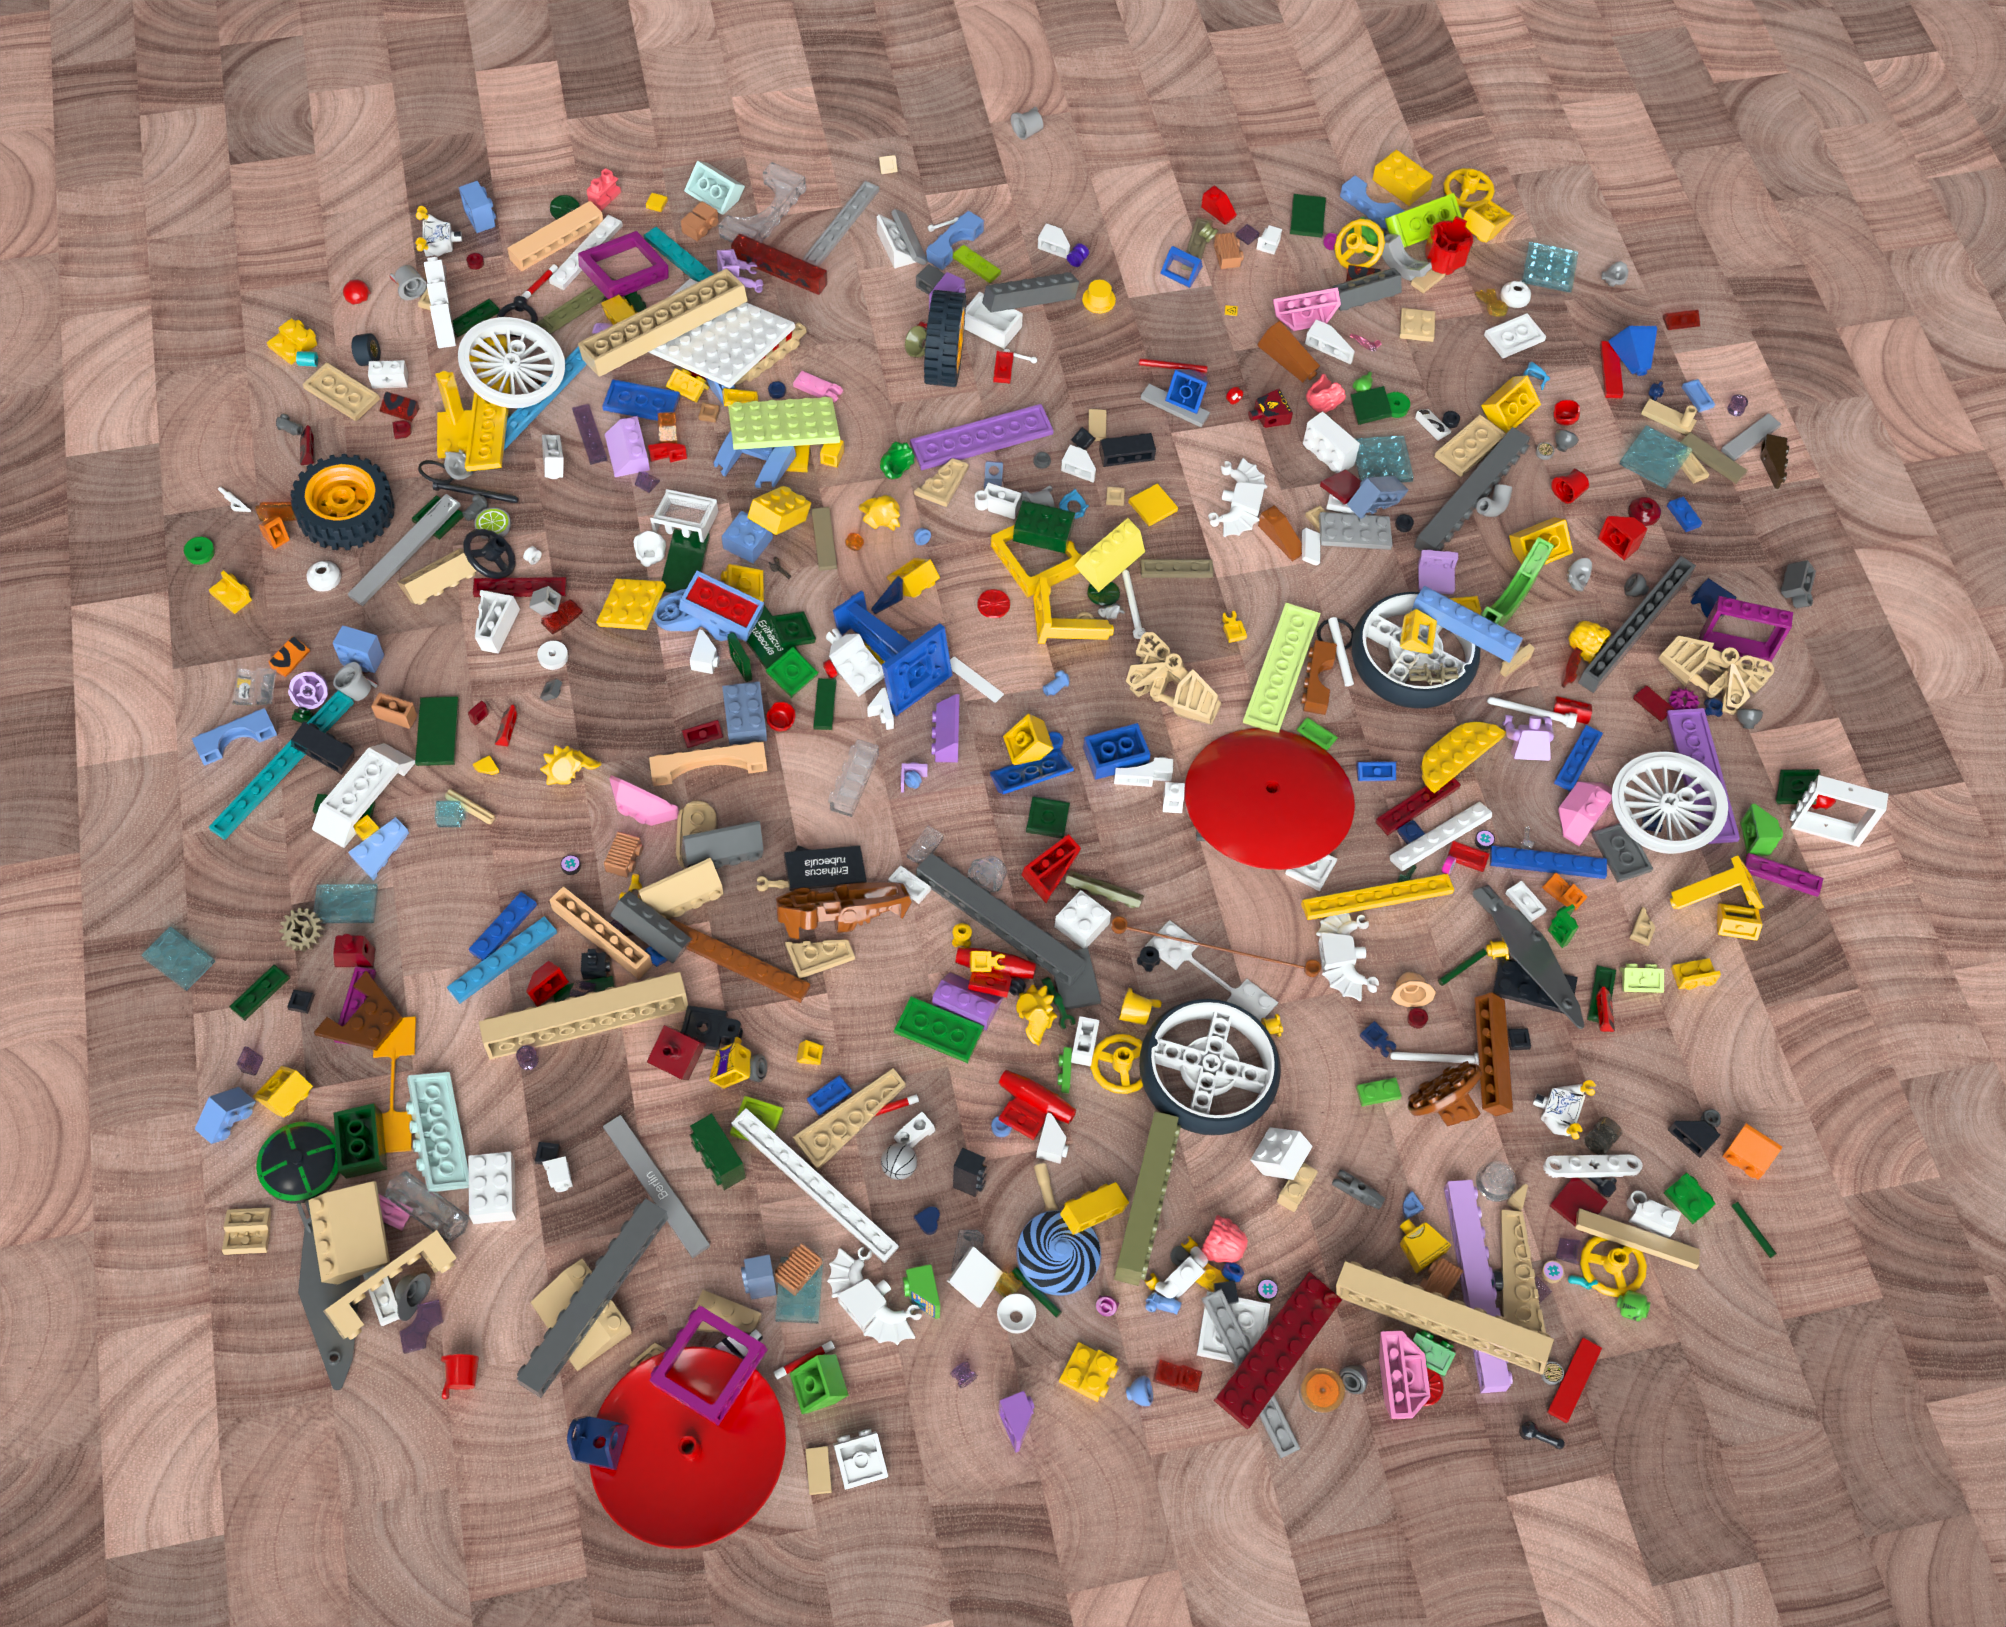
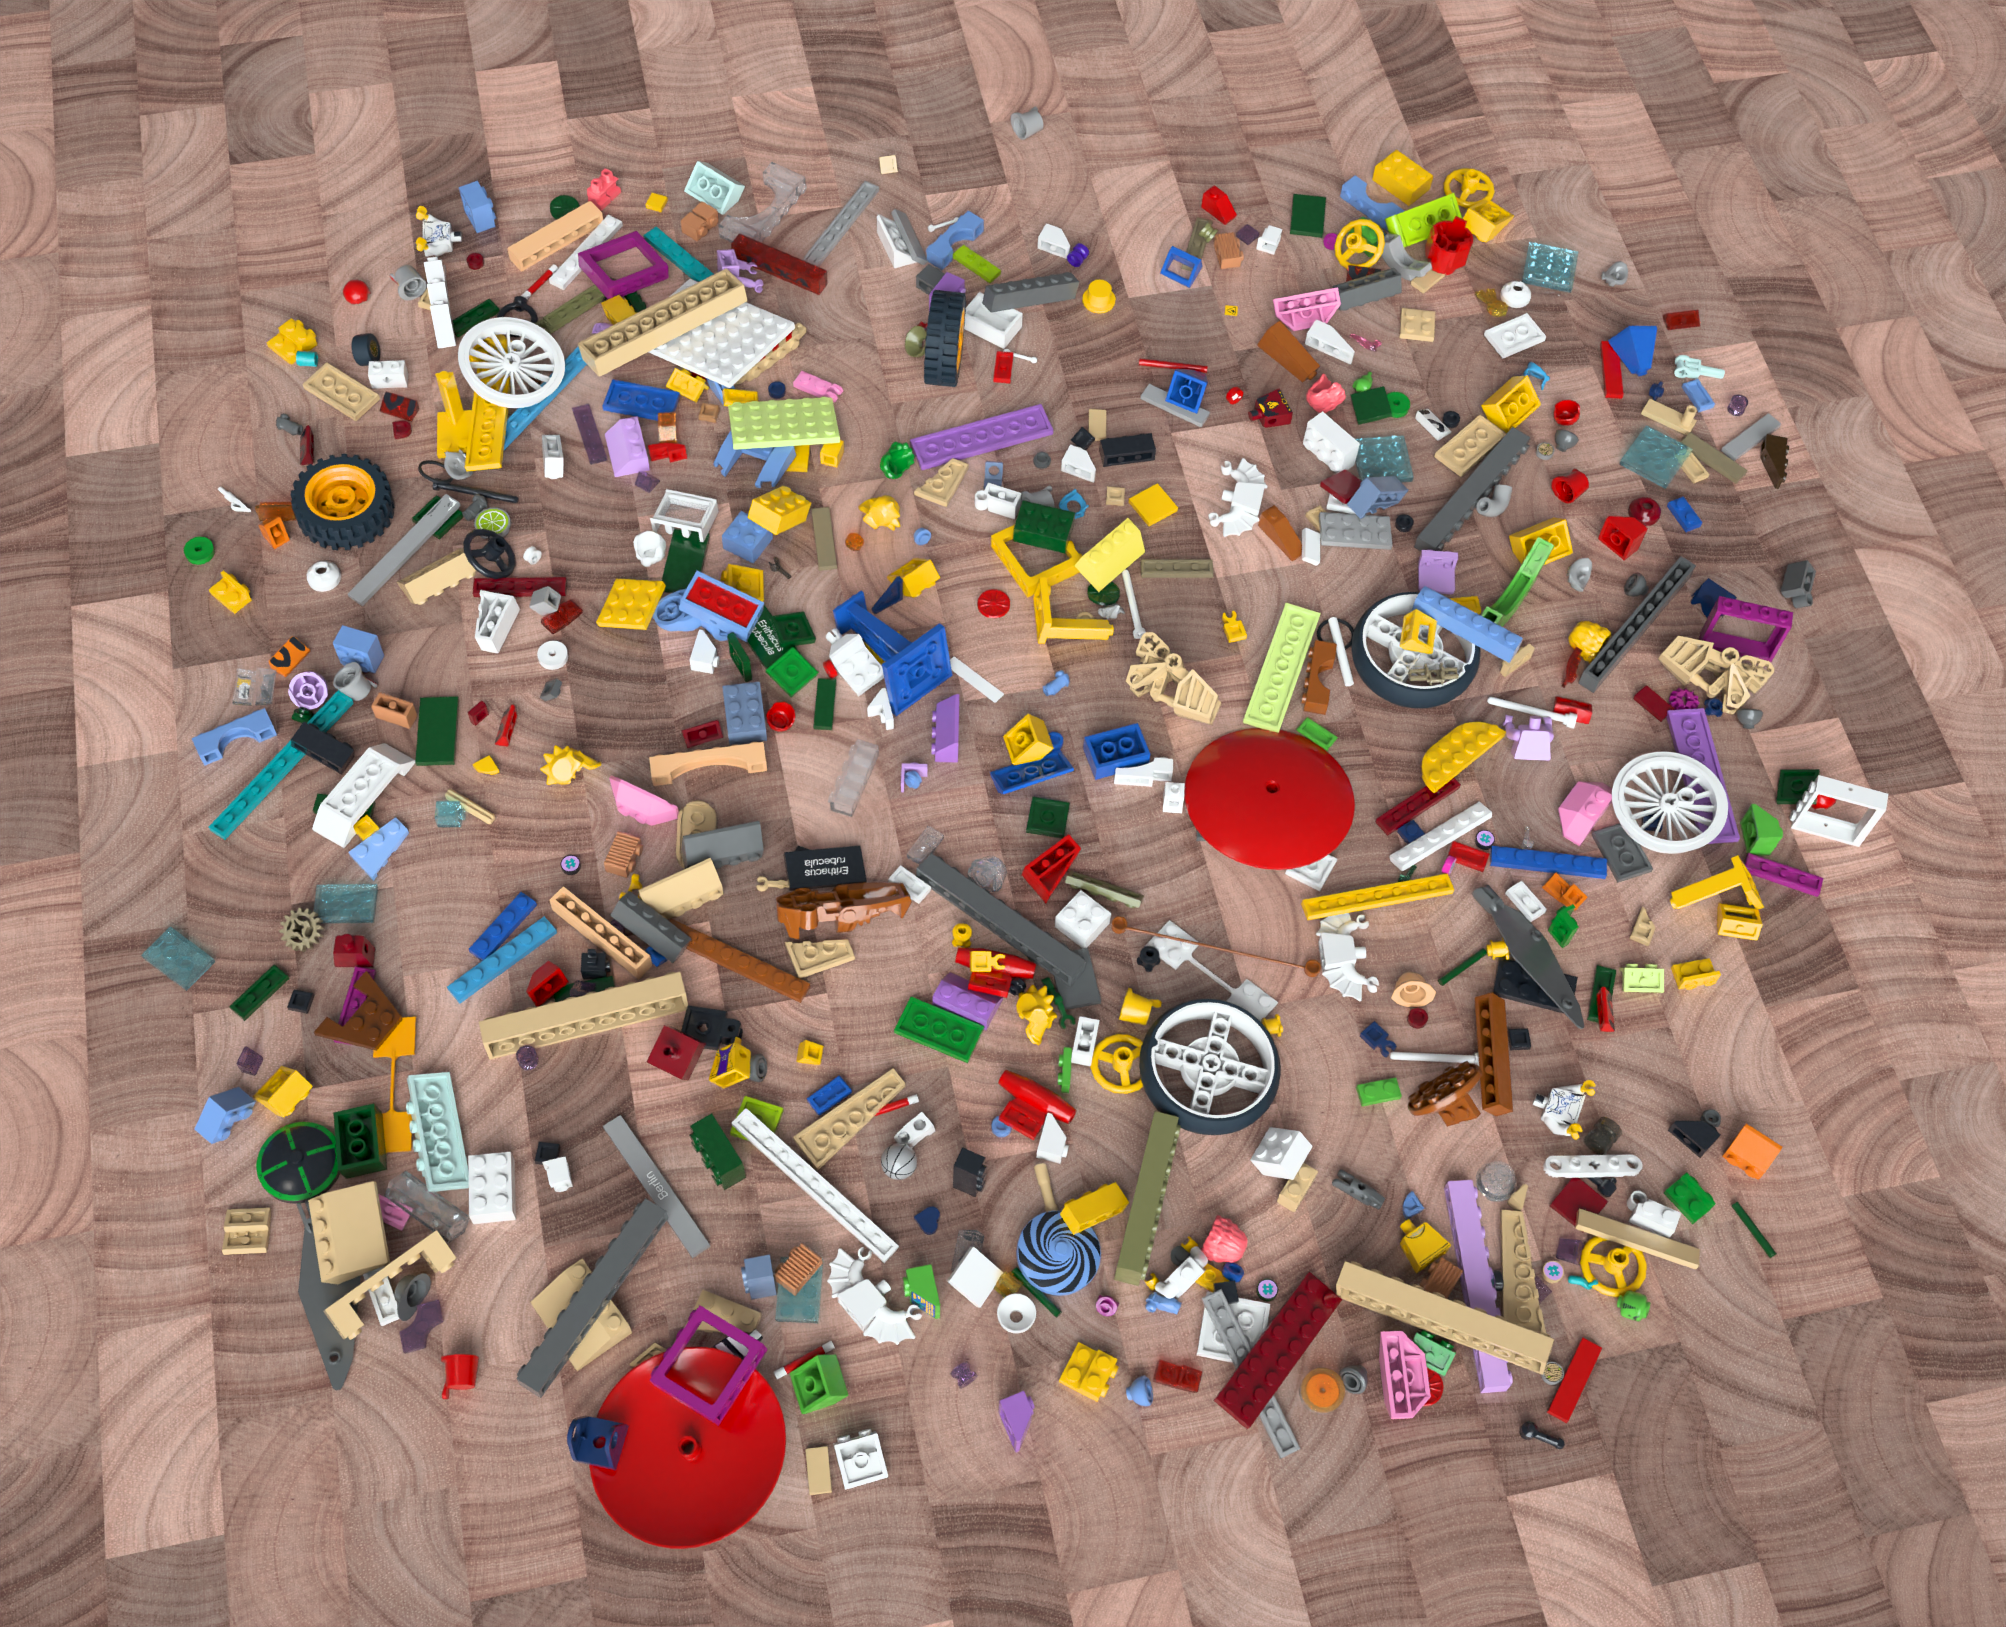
blue slope [1356,762,1396,781] -> none
blue plate [1554,725,1603,792] -> none
none -> light aqua connector [1674,355,1725,379]

